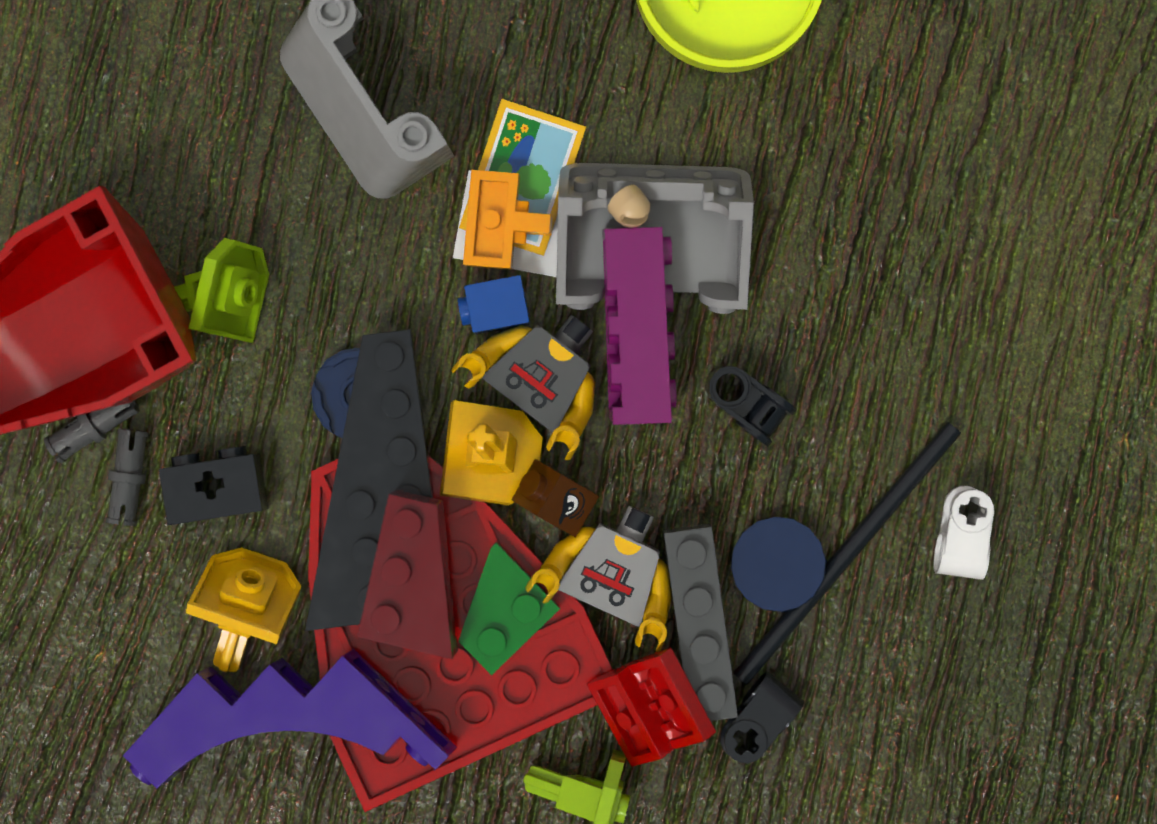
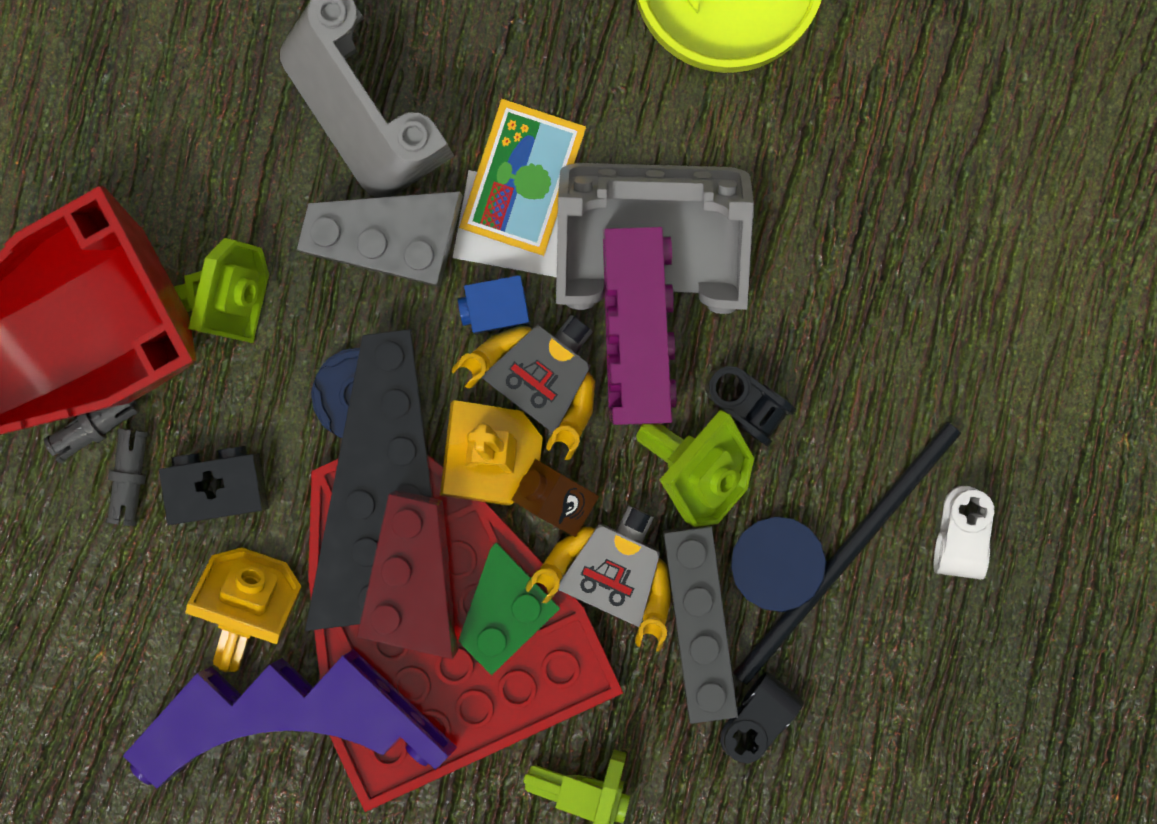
light orange hinge [463,170,553,270] -> none
red slope [587,647,716,767] -> none
tan hinge [608,185,650,228] -> none
none -> flat silver wedge [297,191,463,288]
none -> lime piece [636,410,754,527]

